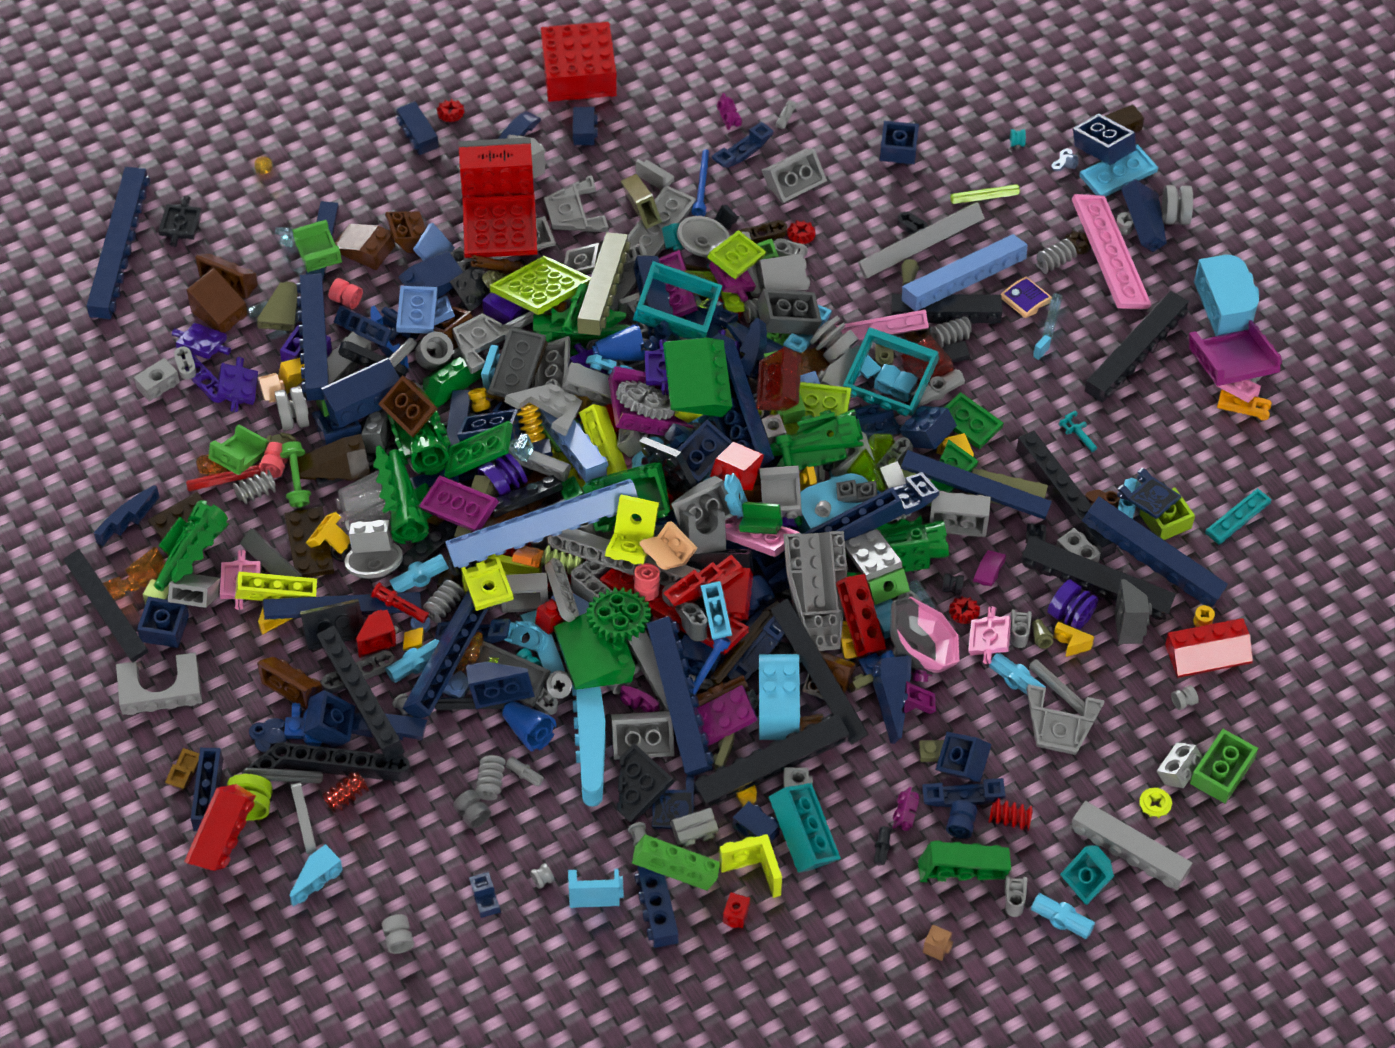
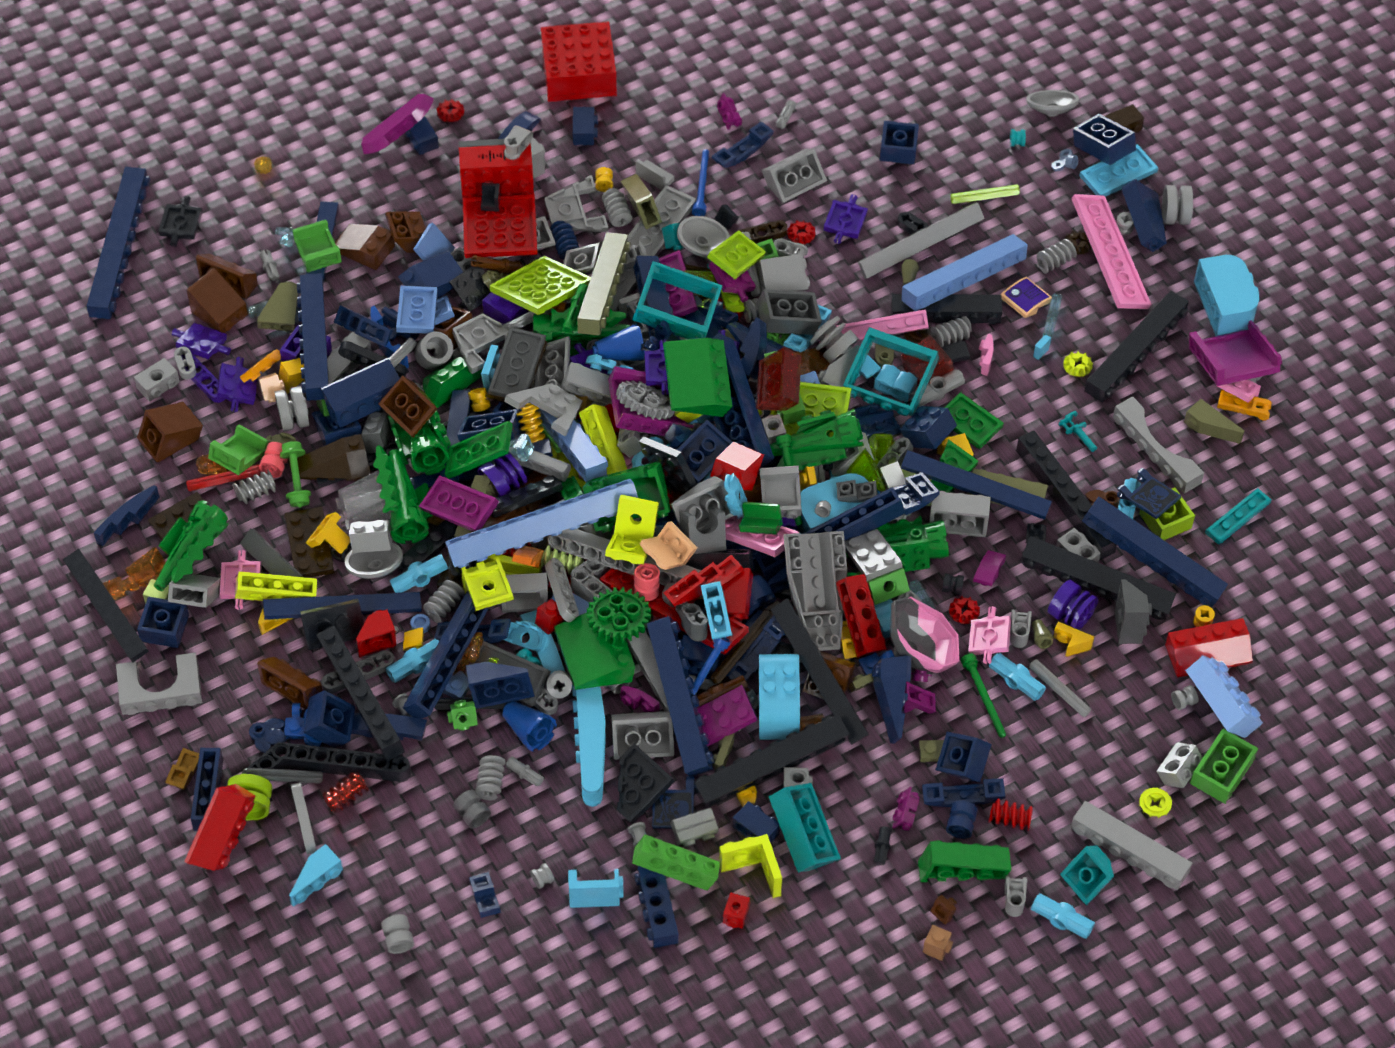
coral wheel [328,278,363,309] -> none
red pin [371,582,429,623] -> none
light grey wing [1027,684,1105,755] -> none
none -> reddish brown slope [137,402,203,462]
none -> light orange hinge [240,349,281,383]
none -> light grey axle [259,250,279,281]
none -> magenta brick [361,94,434,154]
none -> bright green brick [447,700,478,731]
none -> black panel [481,183,501,212]
none -> light grey piece [504,125,533,160]
none -> dark blue piece [550,220,580,260]
none -> yellow wheel [595,167,613,192]
none -> light grey piece [602,188,633,227]
none -> dark purple plate [823,194,868,244]
none -> reddish brown tile [930,895,957,925]
none -> green piece [960,653,1006,738]
none -> bright pink slope [979,333,993,376]
none -> light grey dish [1026,90,1079,117]
none -> neon yellow gear [1063,351,1093,377]
none -> light grey arch [1113,396,1204,494]
none -> olive slope [1184,399,1244,444]
none -> light blue piece [1185,655,1263,738]

